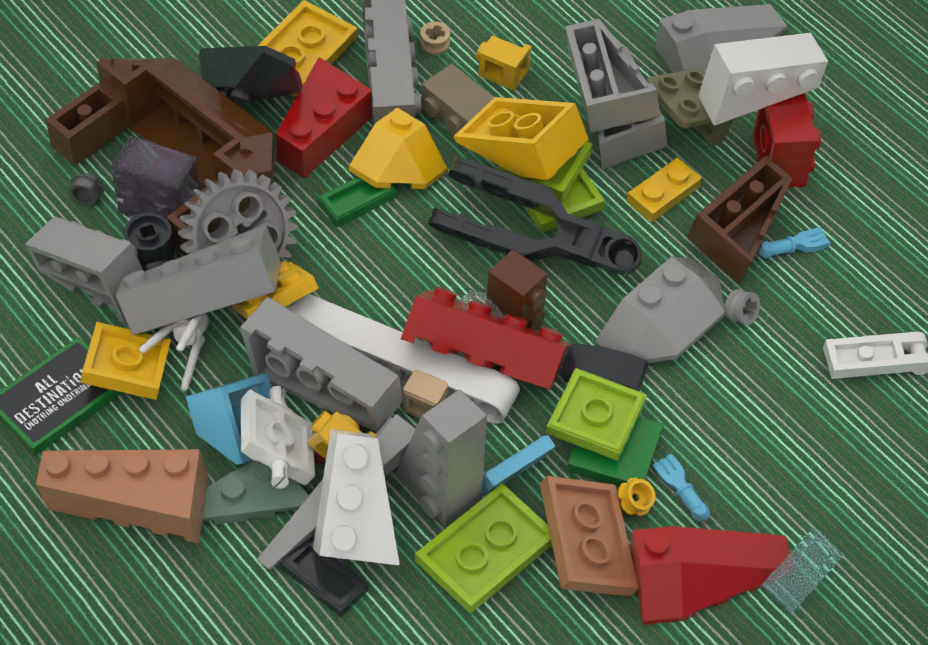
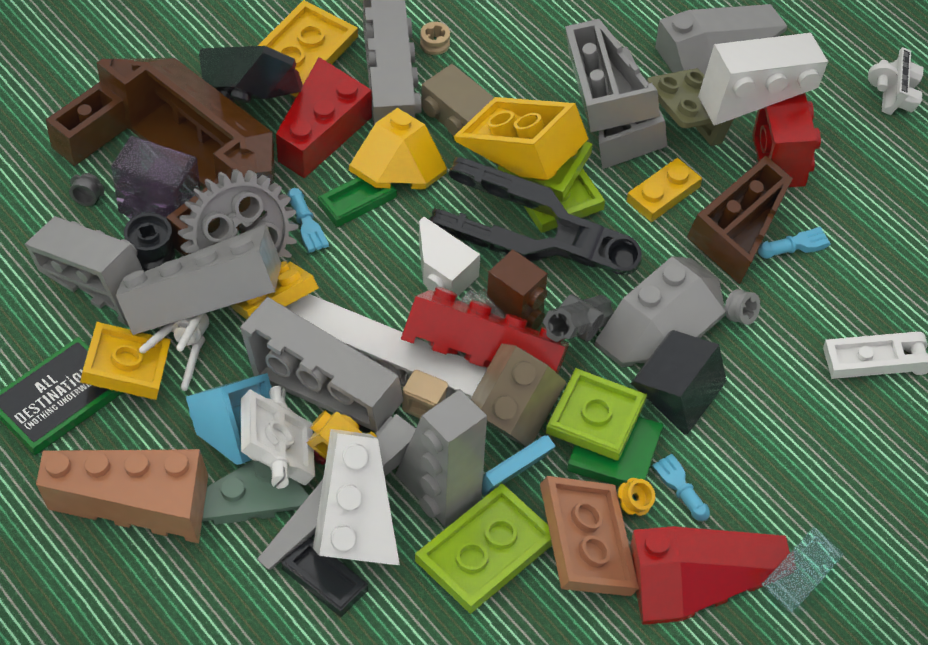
yellow brick [476,36,531,91] -> none
black slope [560,343,648,392] -> none
none -> medium azure piece [287,188,329,253]
none -> white slope [419,217,480,298]
none -> dark tan slope [471,344,567,447]
none -> dark grey piece [543,294,614,342]
none -> black slope [630,330,727,435]
none -> white hips [868,47,923,115]

